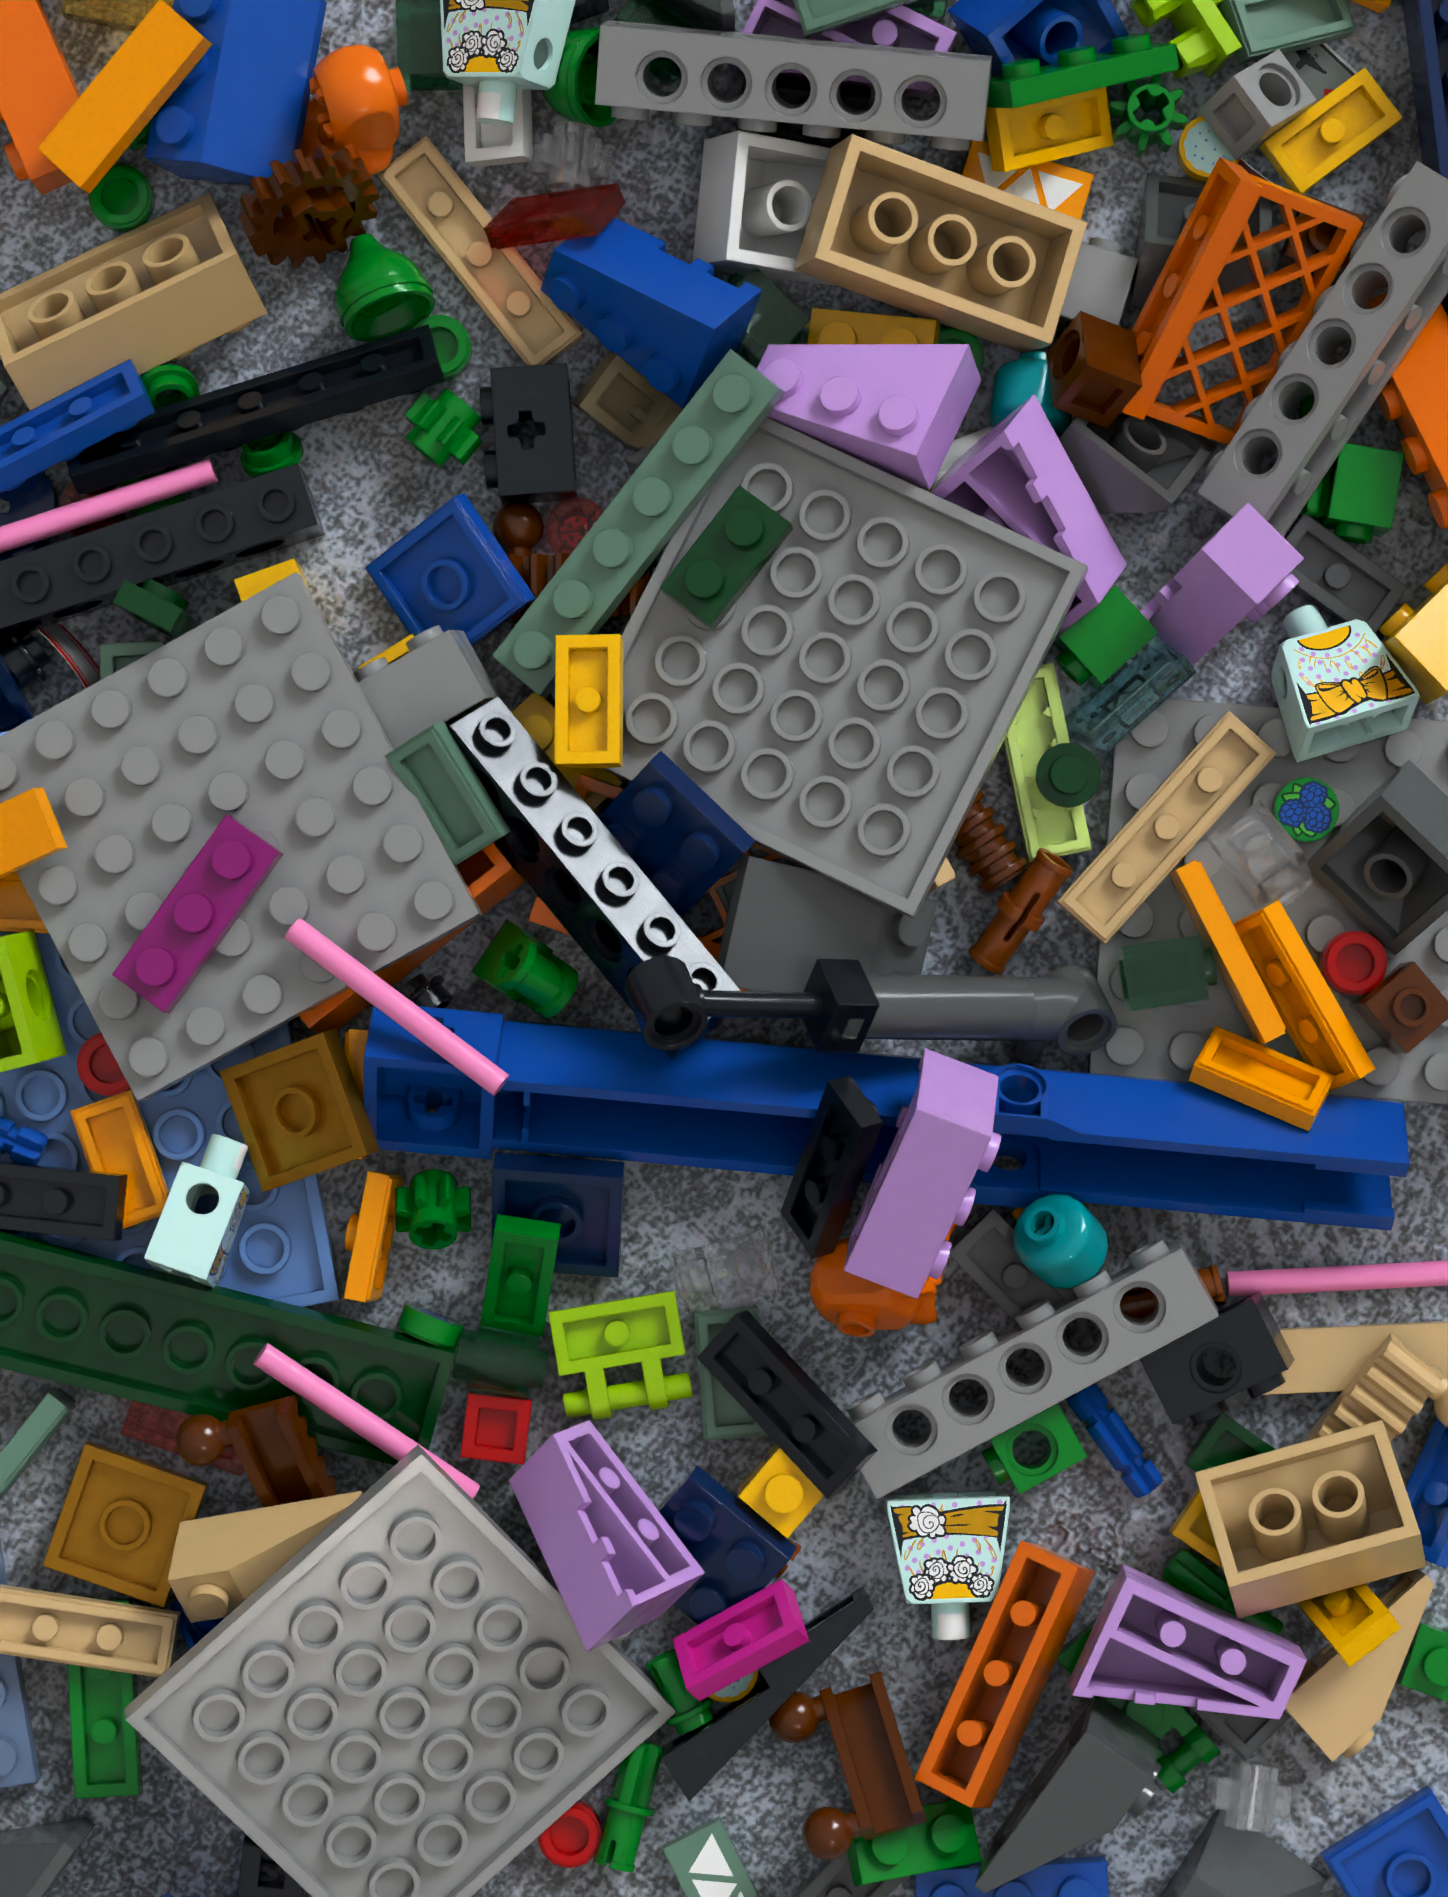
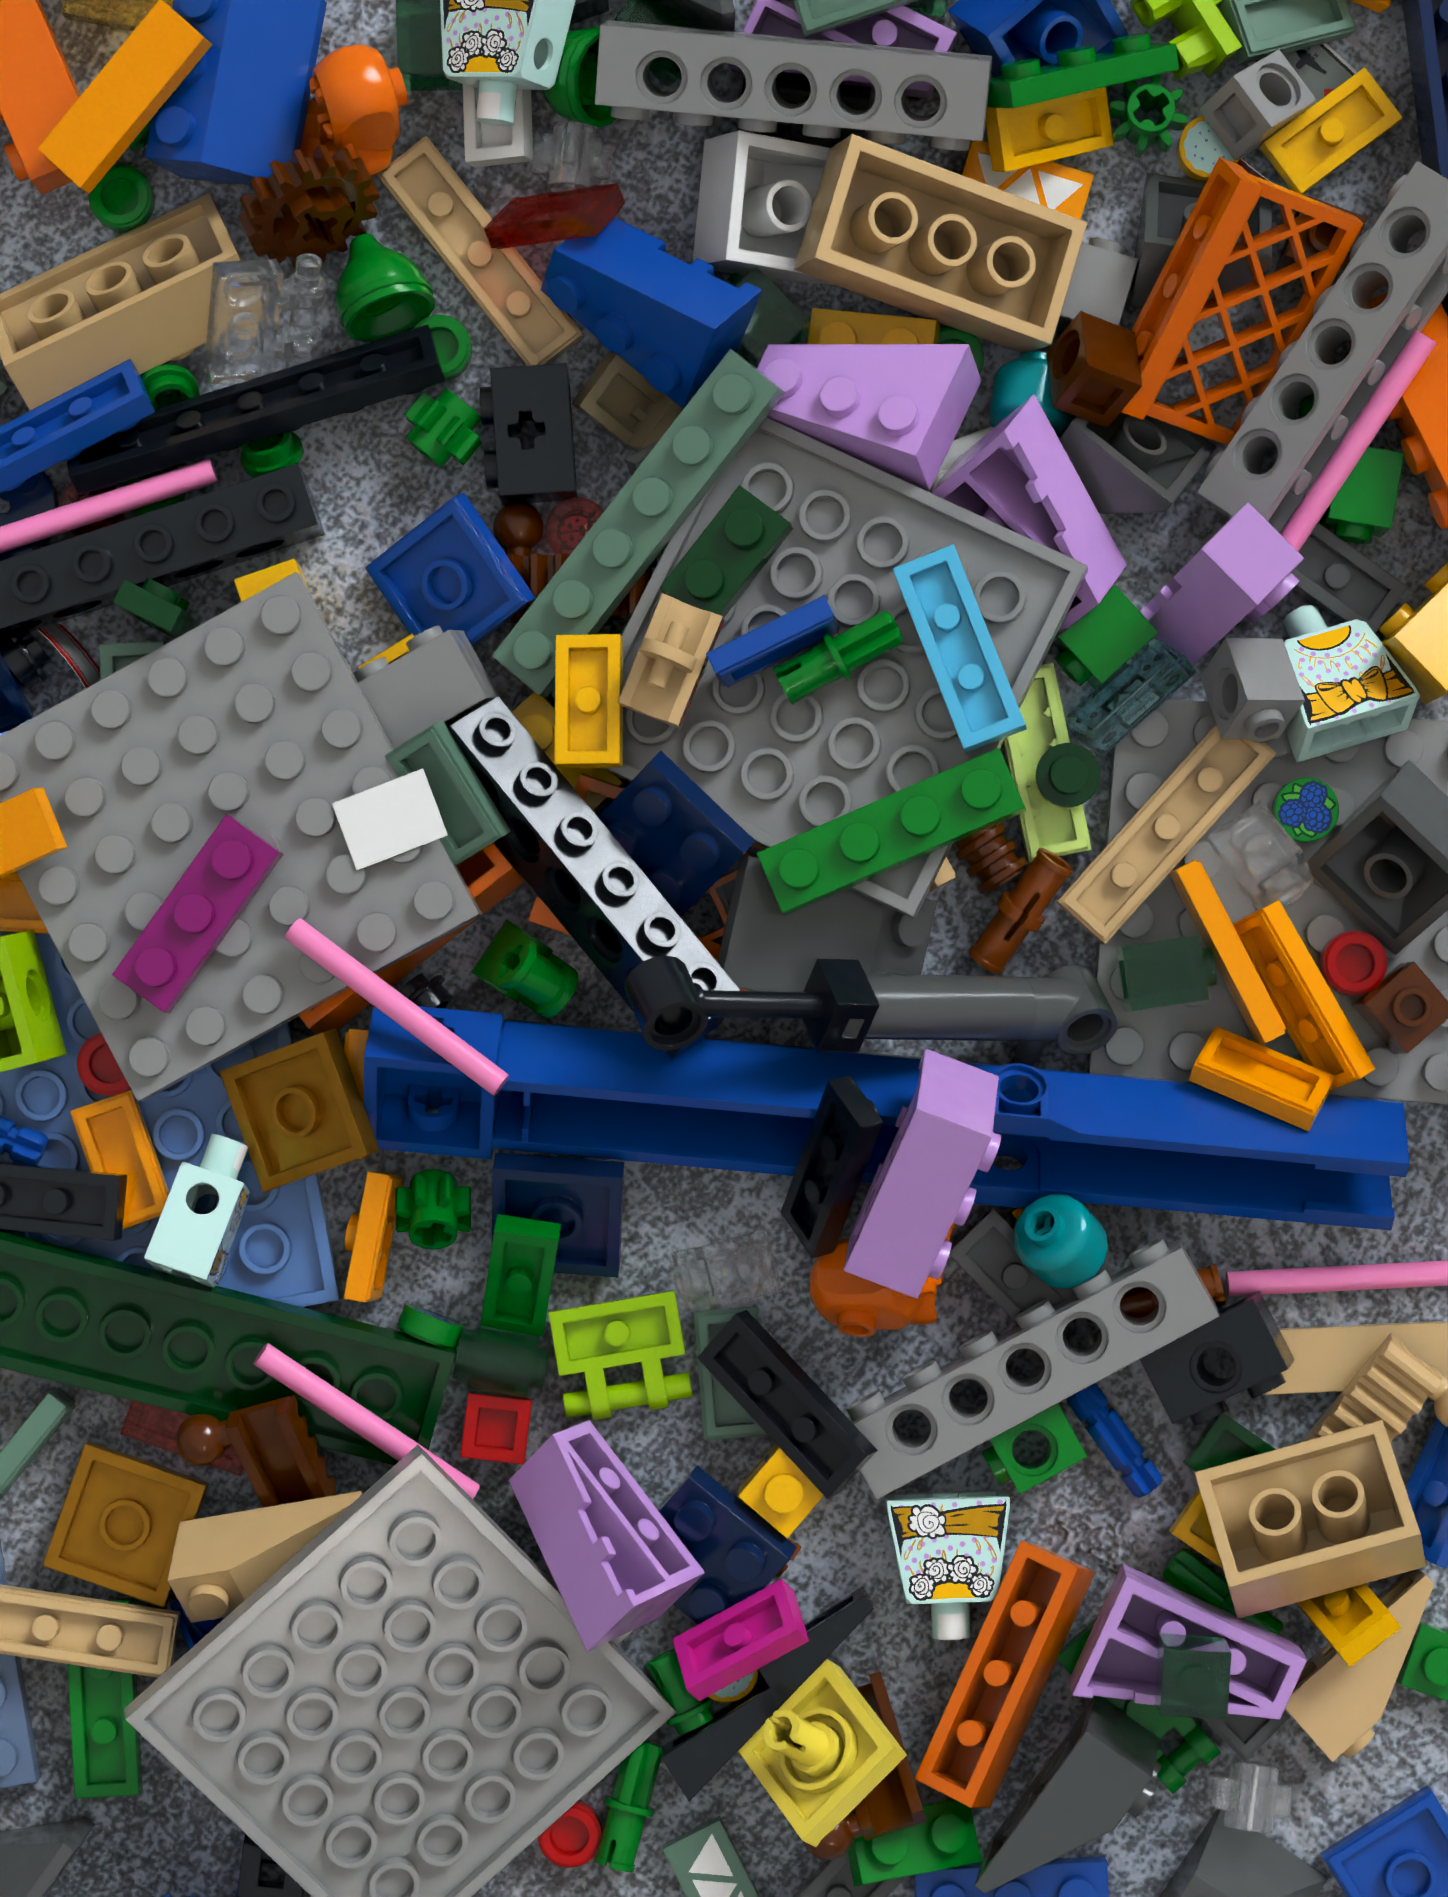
none -> clear plate [204,253,326,385]
none -> white sticker [332,768,448,870]
none -> tan hips [618,593,725,729]
none -> blue tile [706,595,840,687]
none -> light yellow plate [738,1659,907,1847]
none -> green plate [757,748,1026,916]
none -> green axle [773,611,903,705]
none -> medium azure plate [892,544,1027,753]
none -> clear green brick [1155,1633,1231,1720]
none -> light grey brick [1200,638,1305,742]
none -> bright pink bar [1280,329,1437,552]

